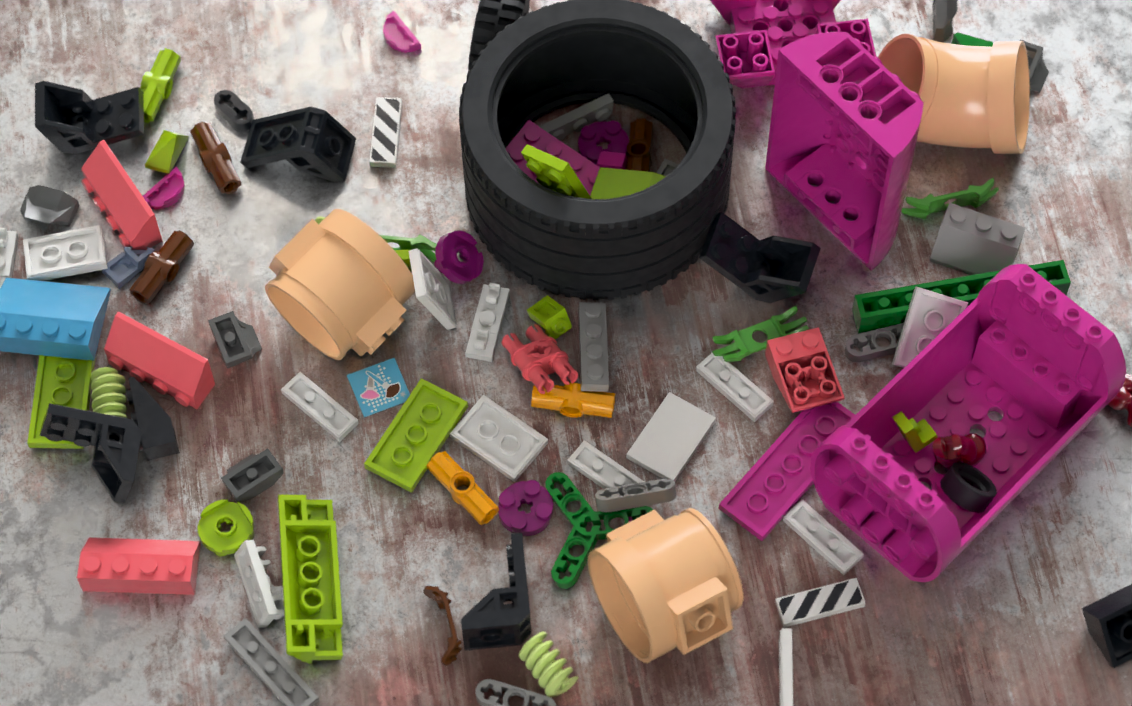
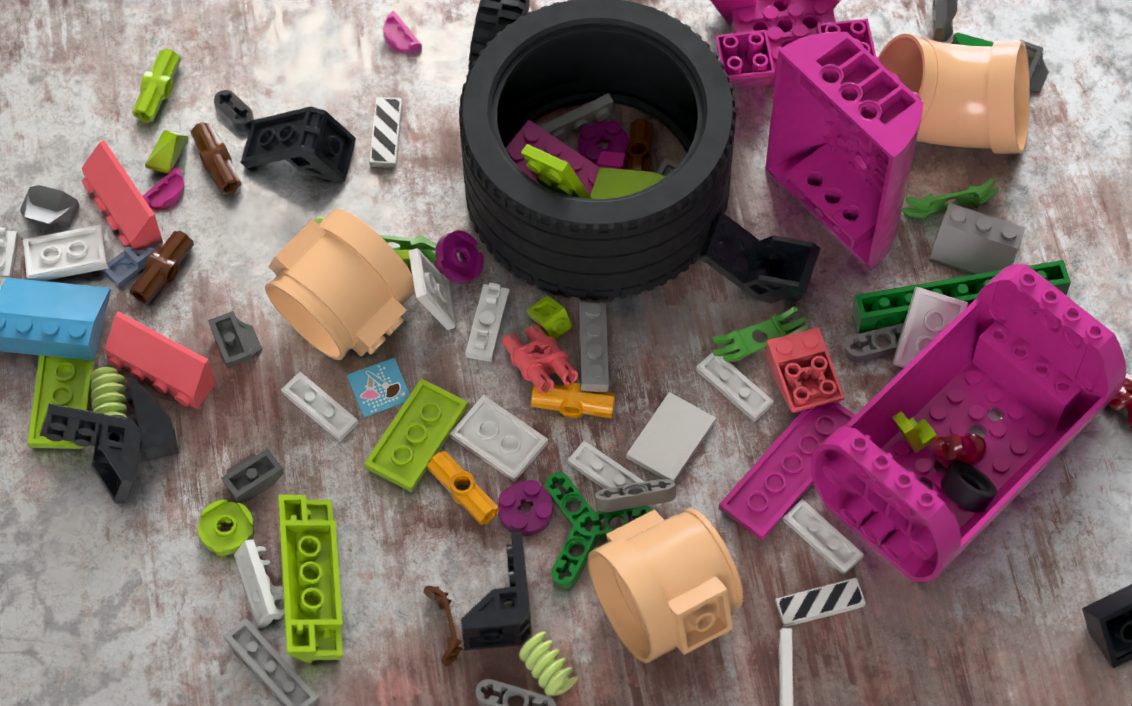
black bracket [35,81,144,154] -> none
coral slope [77,537,201,595] -> none

